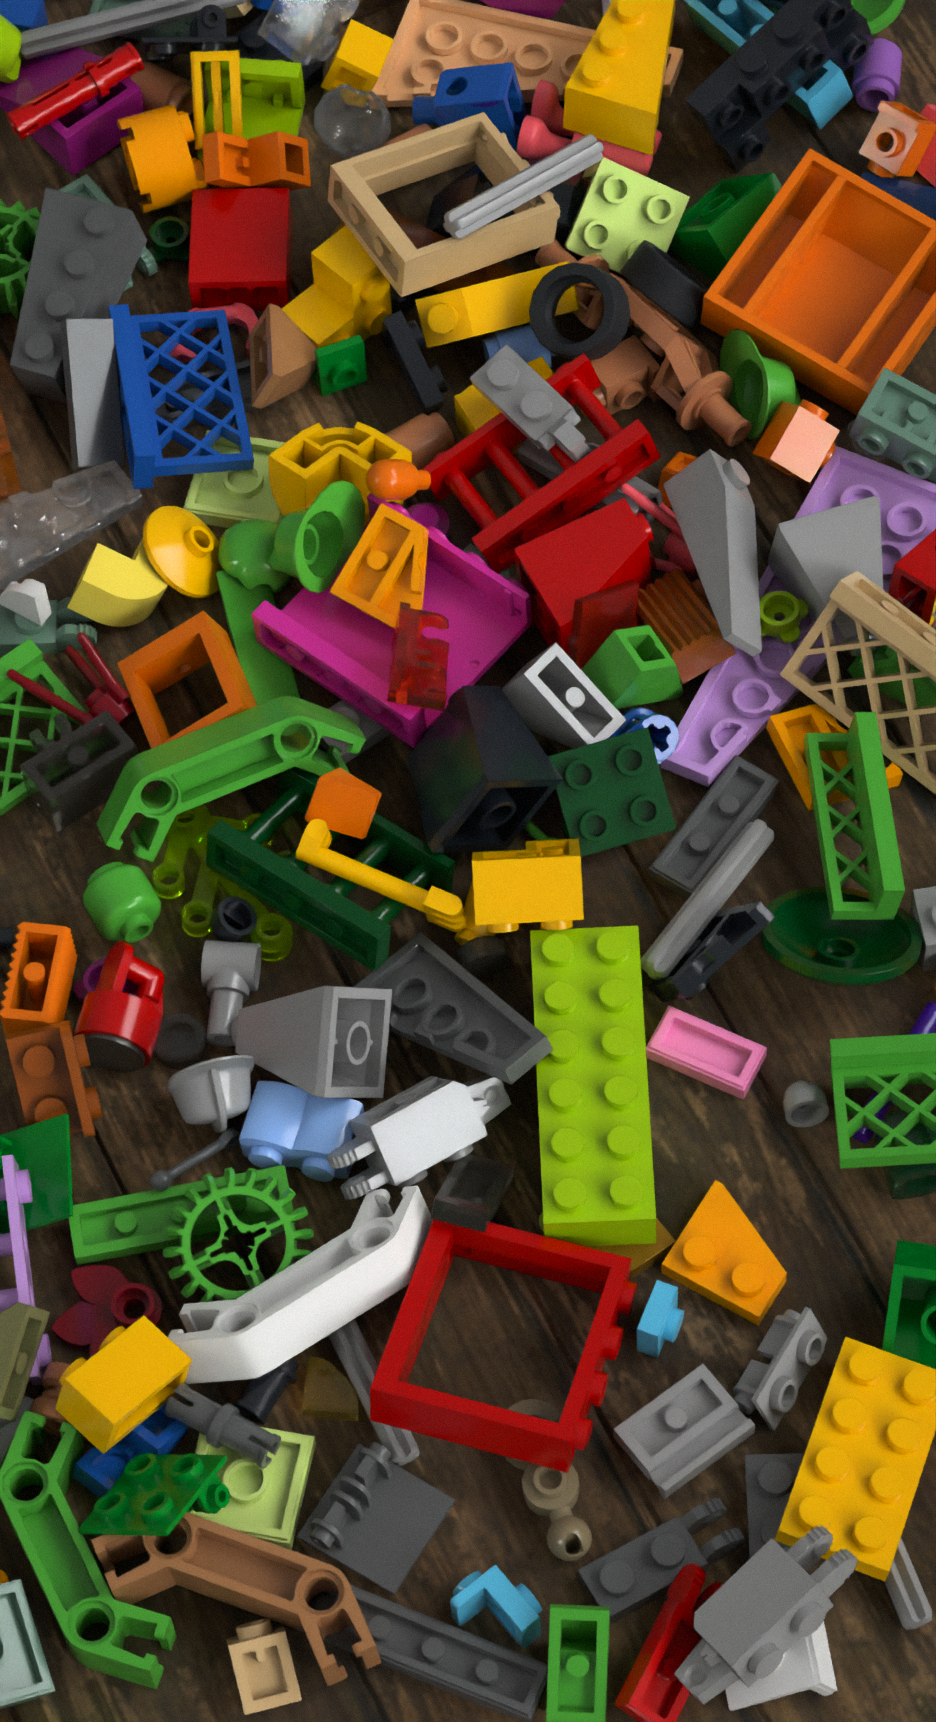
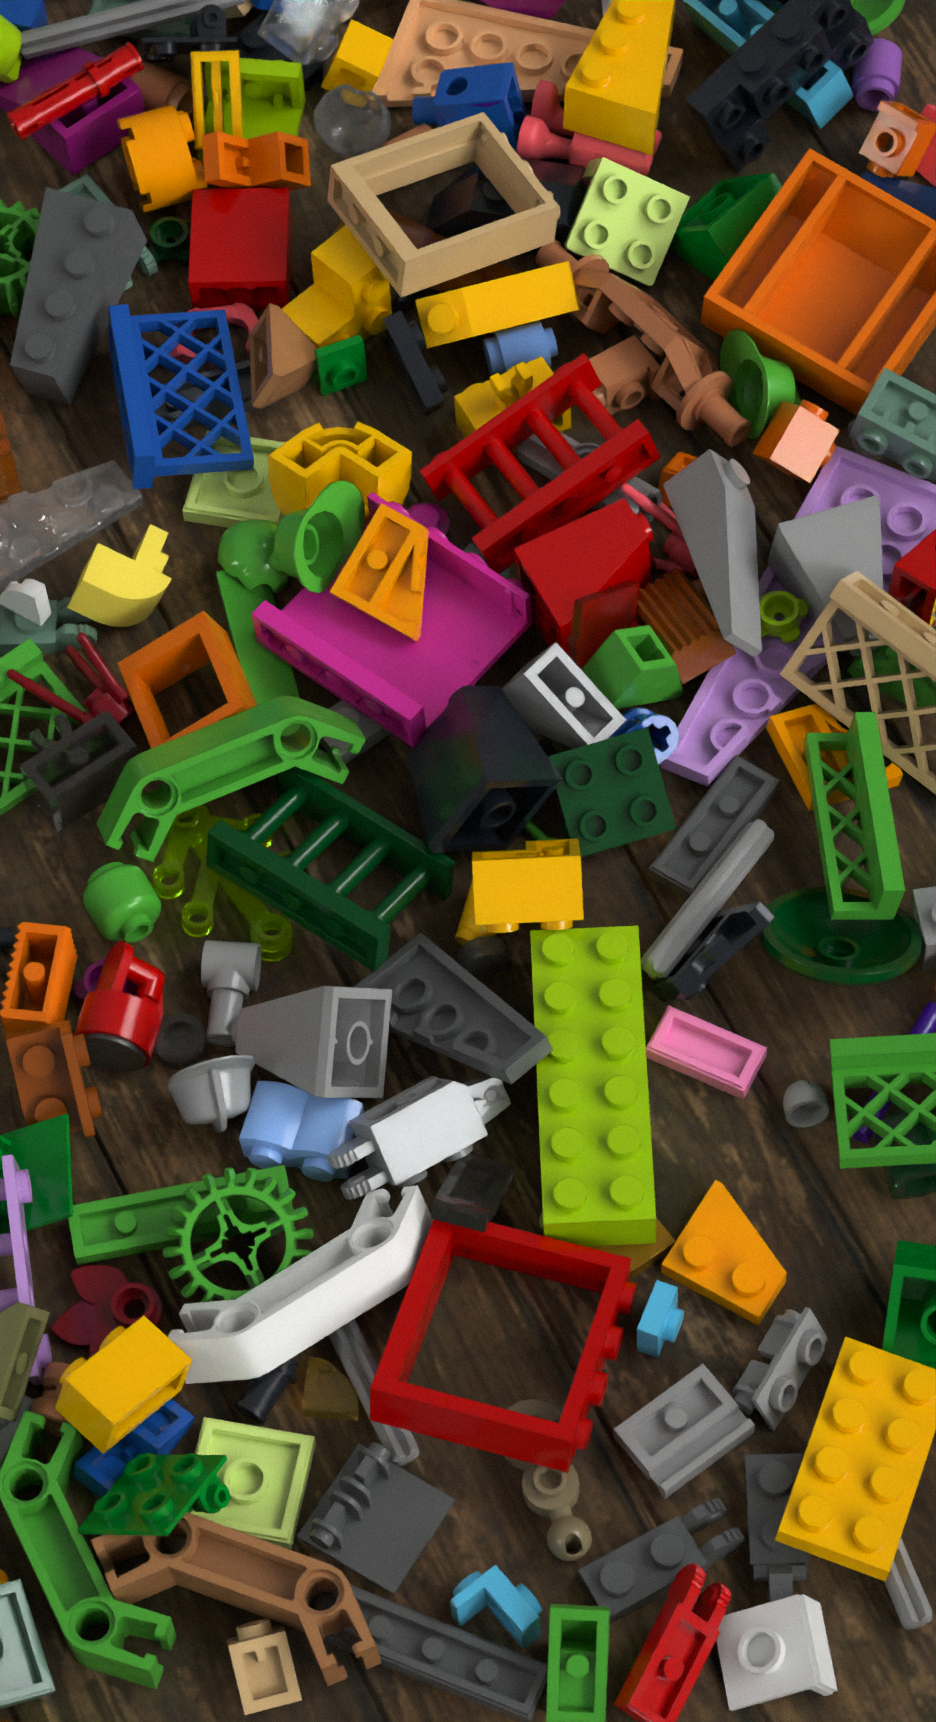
tile [60,319,125,470] -> none
yellow dish [143,506,224,598] -> none
dark grey hinge [150,1128,240,1191] -> none
dark grey pin [165,1383,281,1469] -> none
black hinge [209,896,257,942] -> none
yellow hinge [295,819,467,932] -> none
orange slope [305,767,382,839] -> none
orange cylinder [366,459,431,500] -> none
nougat brick [384,412,455,470] -> none
clear red hinge [387,602,450,711] -> none
light grey axle [443,134,604,239] -> none
light grey hinge [470,344,591,463] -> none
black tyre [529,262,630,361] -> none
black tyre [620,240,709,327] -> none
light grey hinge [674,1525,858,1705] -> none

